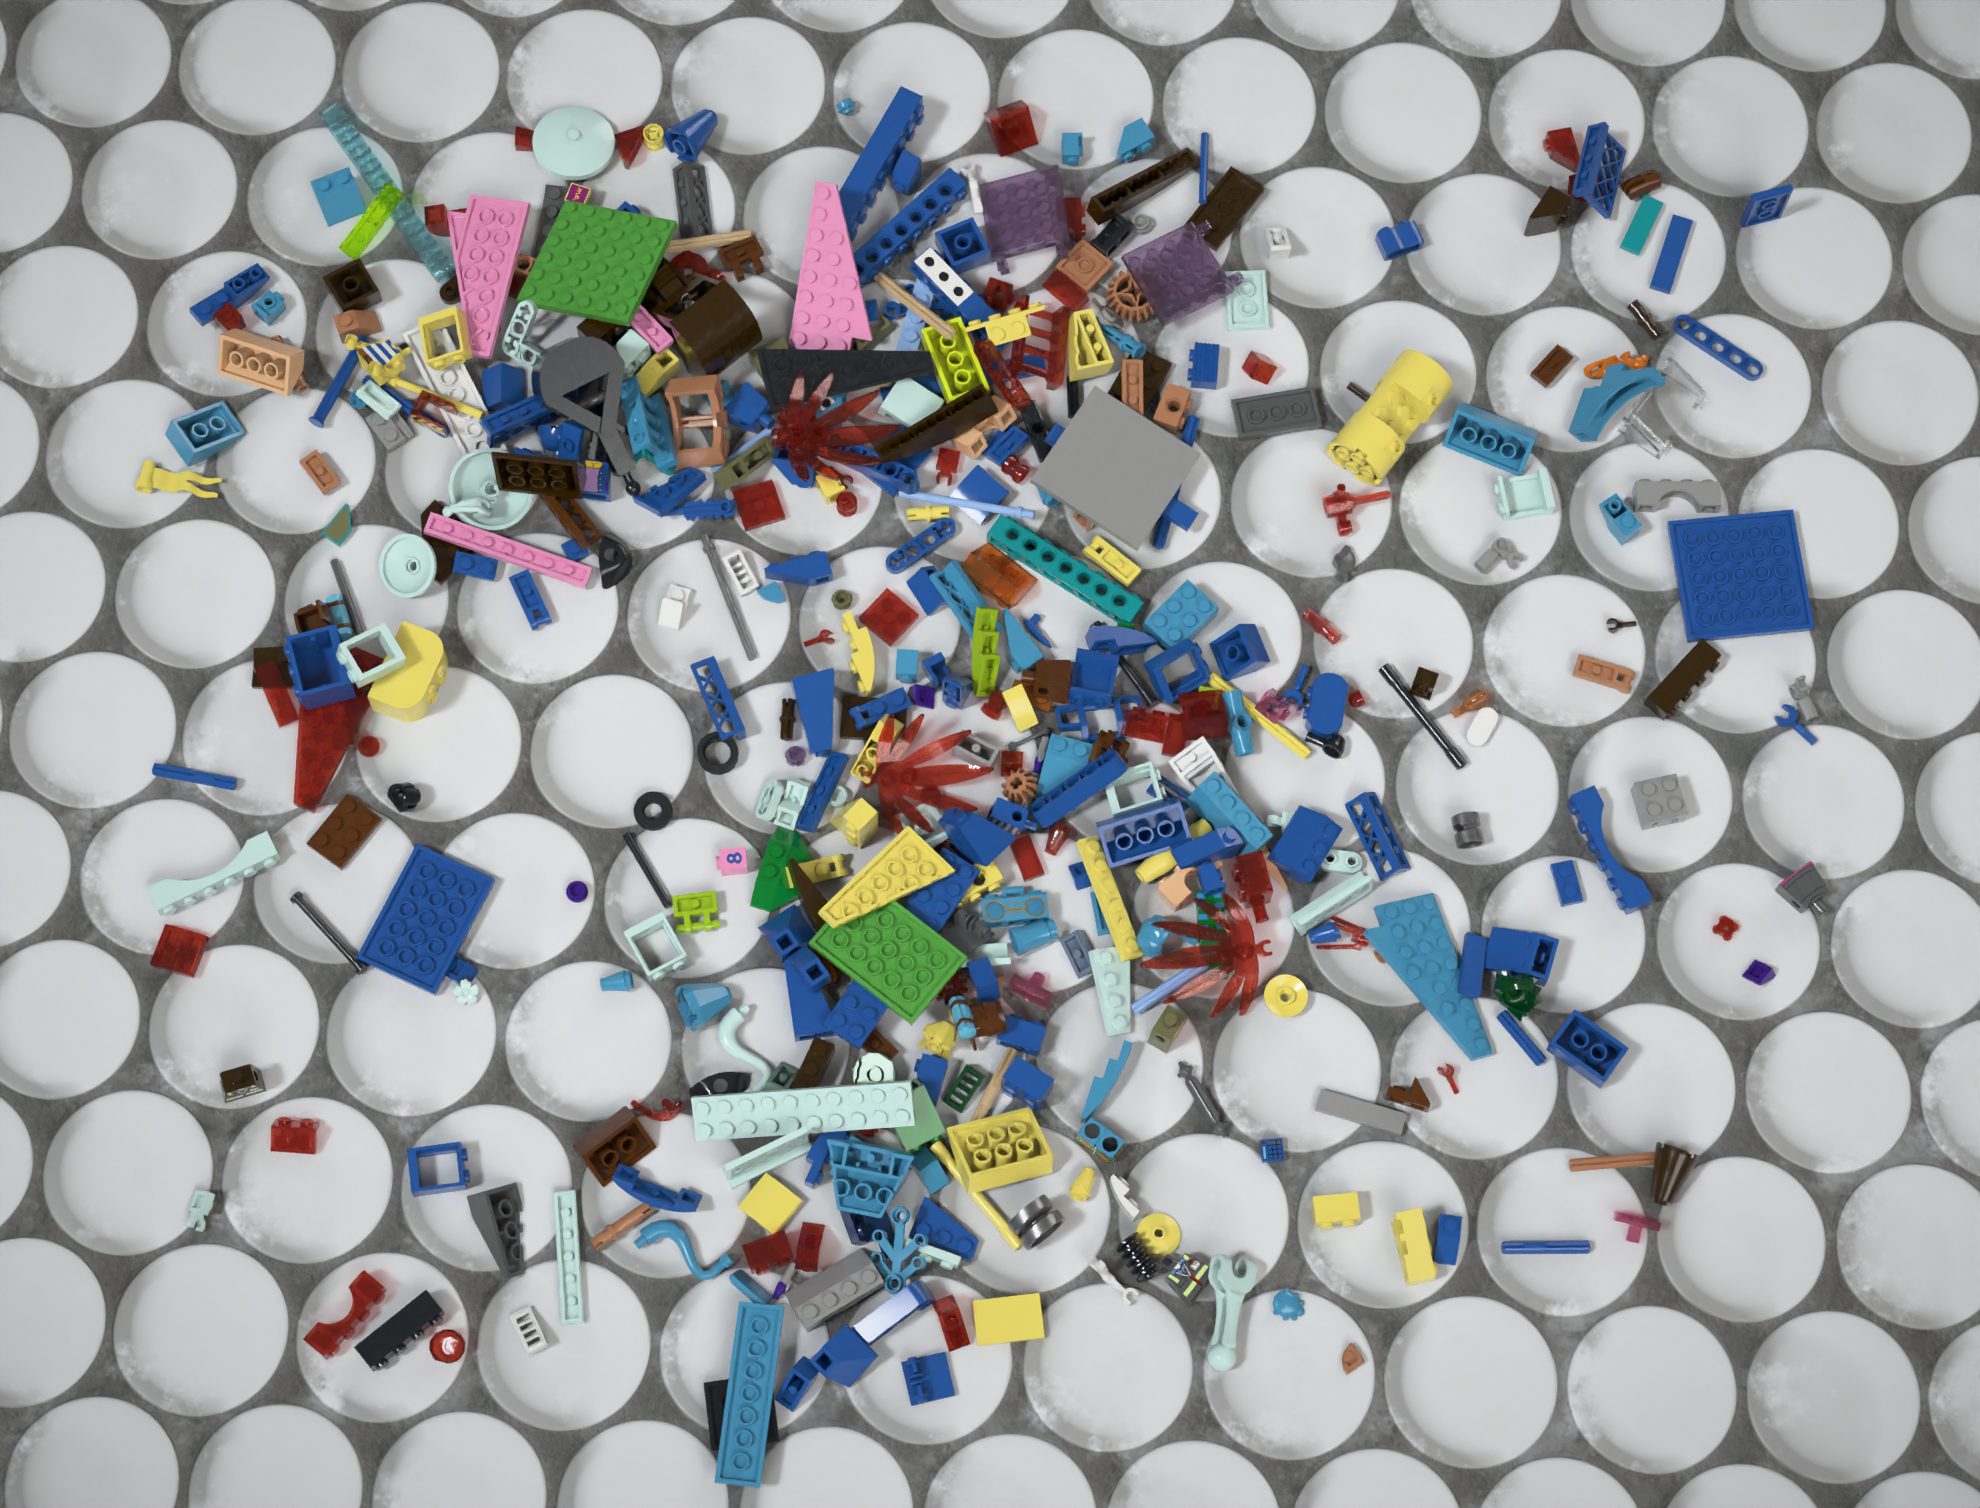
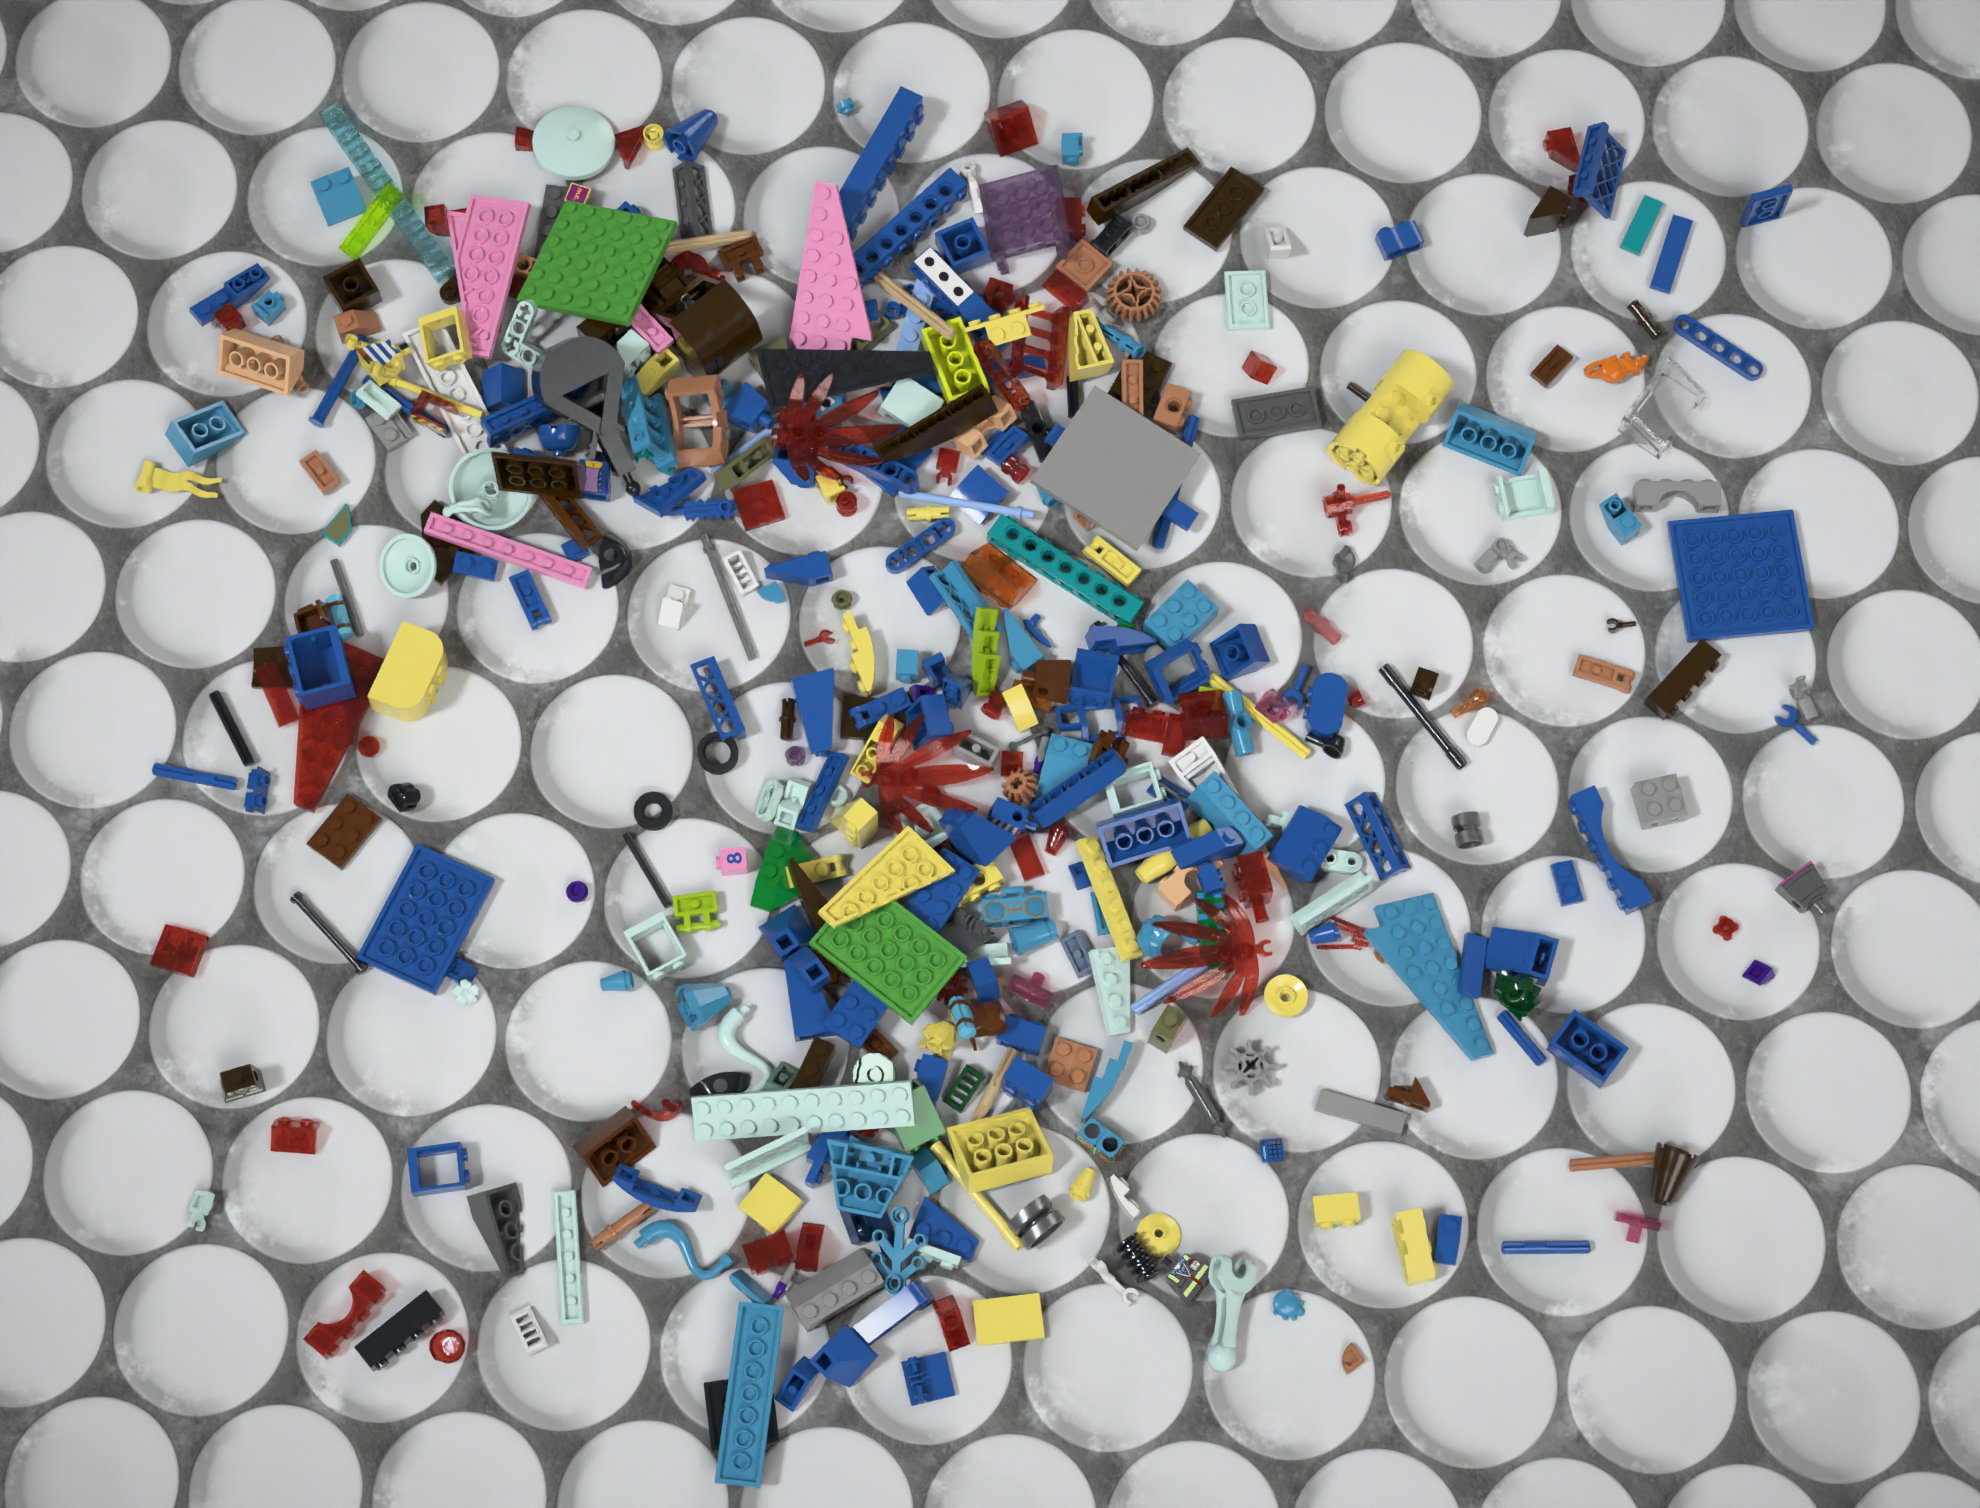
light aqua arch [147,831,281,916] -> none
light aqua window [336,622,406,688] -> none
blue plate [558,420,585,462] -> none
clear red plate [859,588,919,647] -> none
blue slope [891,149,921,196] -> none
dark azure slope [1116,118,1155,164] -> none
clear purple plate [1121,220,1244,327] -> none
blue brick [1187,342,1220,390] -> none
blue bar [1199,132,1209,204] -> none
clear red hand [1437,1063,1459,1094] -> none
dark azure arch [1568,363,1666,442] -> none
reddish brown arm [1620,169,1662,200] -> none
none -> black axle [209,690,255,767]
none -> blue hinge [244,766,271,814]
none -> blue brick [905,694,954,752]
none -> nougat plate [1044,1037,1098,1093]
none -> light grey gear [1222,1039,1278,1096]

